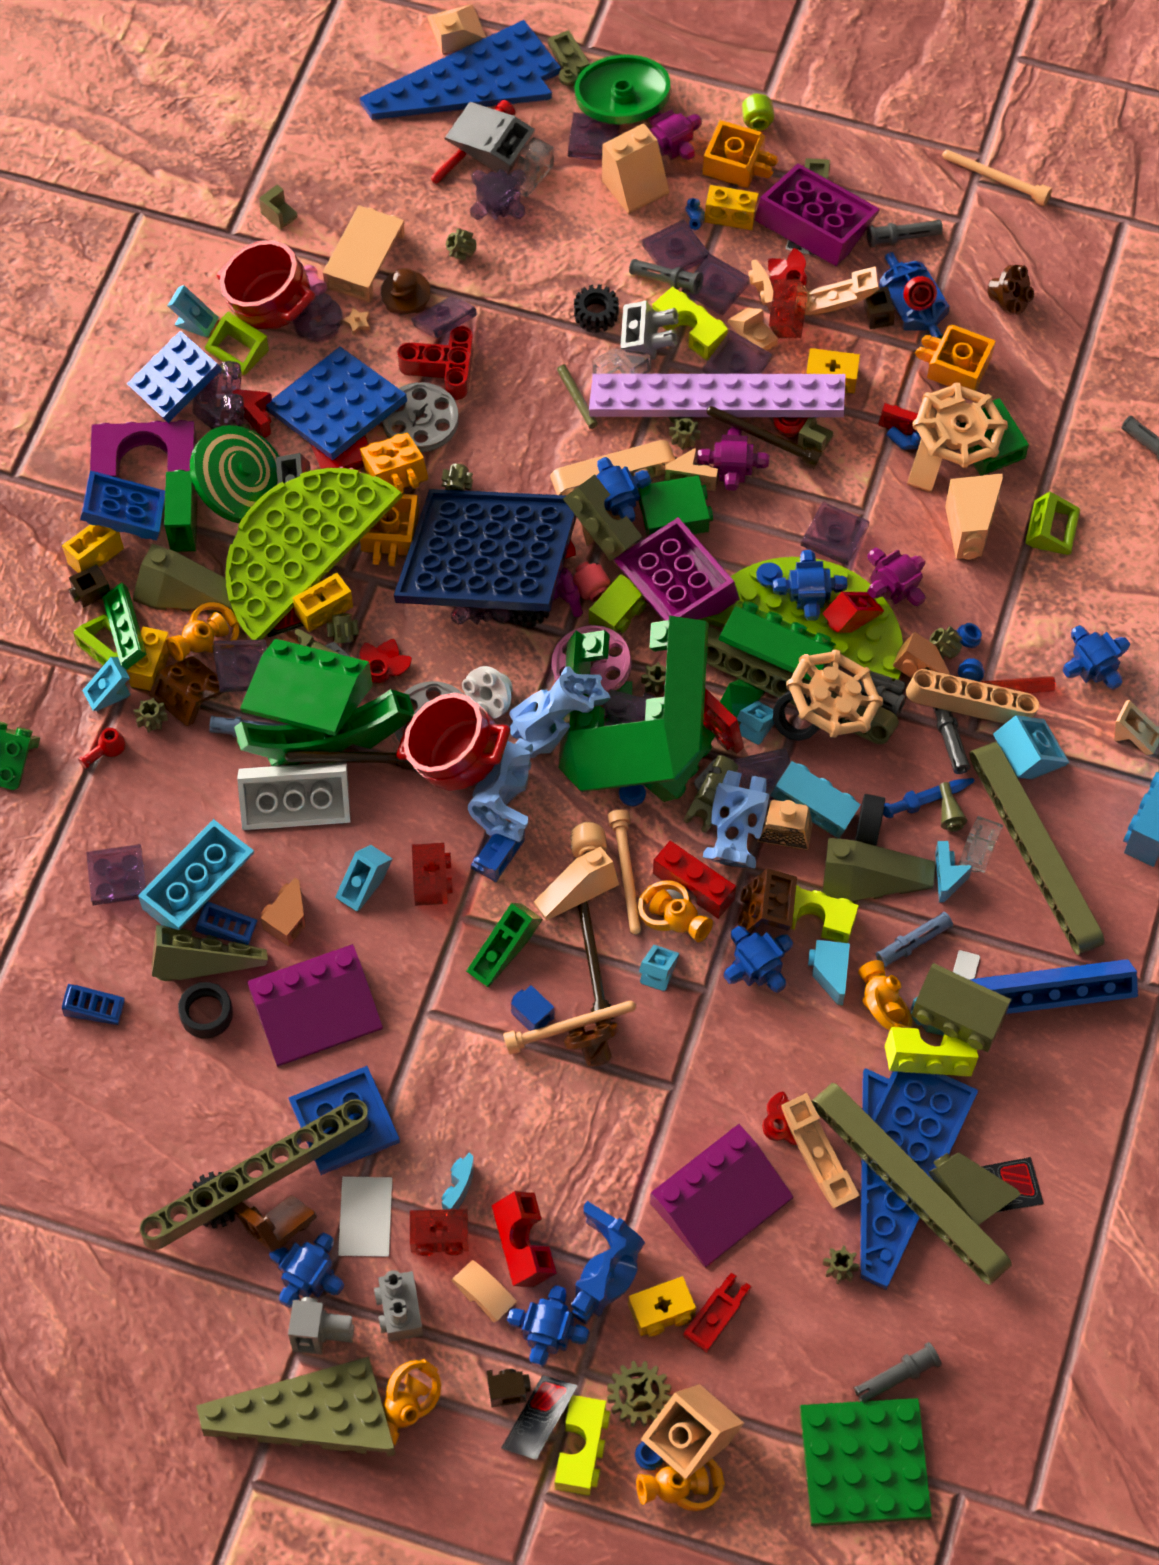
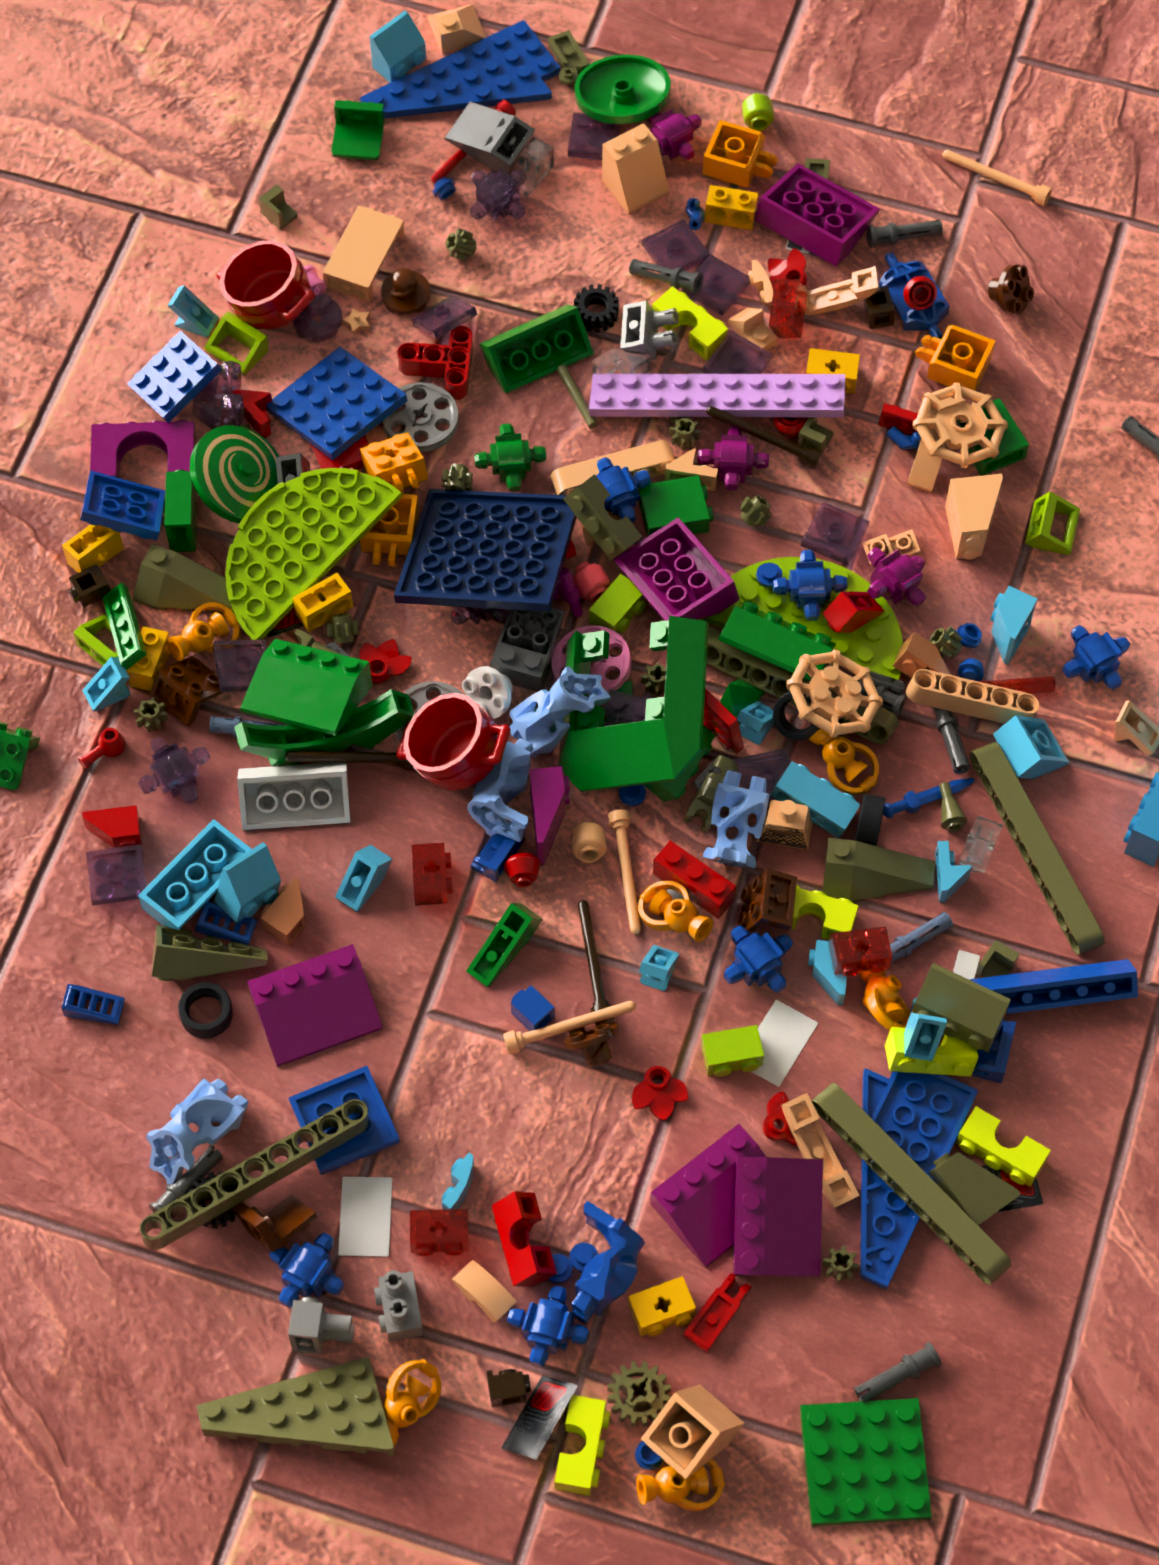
light nougat slope [534,847,619,921] -> none
none -> red slope [82,805,142,850]
none -> clear purple piece [138,737,210,804]
none -> light blue hips [146,1079,248,1185]
none -> dark grey pin [149,1145,223,1213]
none -> medium azure slope [214,842,281,923]
none -> green bracket [331,100,385,160]
none -> medium azure slope [369,10,427,83]
none -> blue plate [433,178,456,200]
none -> green piece [474,423,547,492]
none -> green slope [479,304,594,393]
none -> dark grey slope [490,608,565,692]
none -> red cone [503,853,541,887]
none -> magenta slope [529,766,570,866]
none -> blue plate [548,1254,573,1283]
none -> blue plate [569,1243,598,1272]
none -> red plate [632,1066,688,1121]
none -> lime brick [701,1025,764,1077]
none -> magenta slope [733,1156,823,1276]
none -> olive gear [740,495,771,527]
none -> white sticker [751,1000,818,1087]
none -> light orange piece [809,729,879,794]
none -> clear red brick [828,927,892,977]
none -> light nougat slope [862,529,922,566]
none -> medium azure slope [904,1013,947,1061]
none -> neon yellow arch [956,1106,1051,1187]
none -> blue hinge [972,1021,1016,1083]
none -> olive panel [975,940,1020,978]
none -> medium azure slope [990,586,1038,665]

